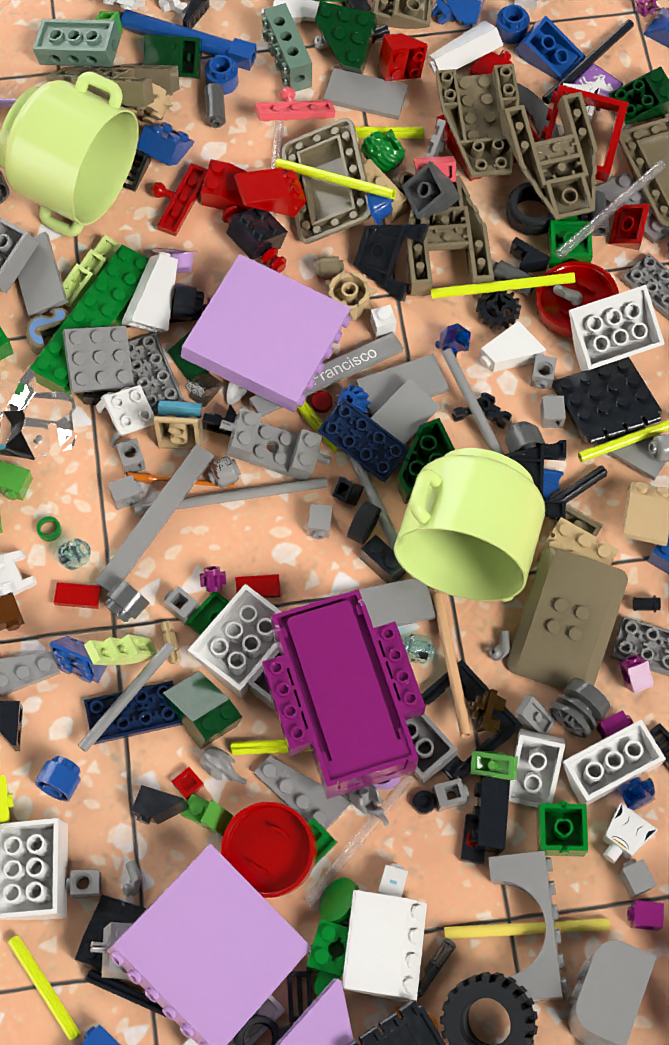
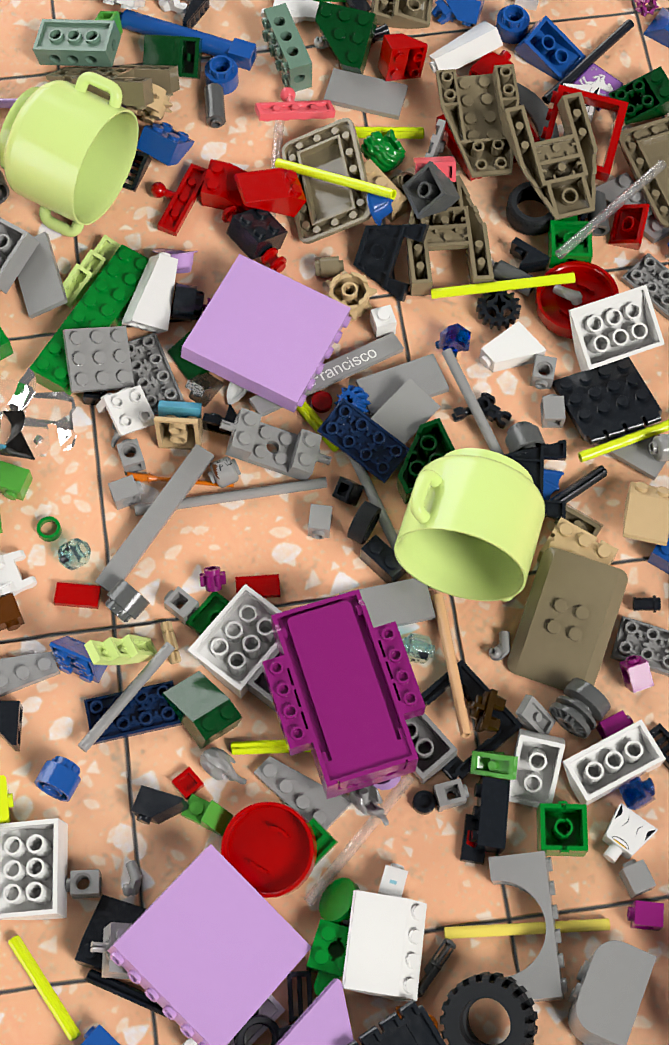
dark tan animal [26,308,69,355] -> none

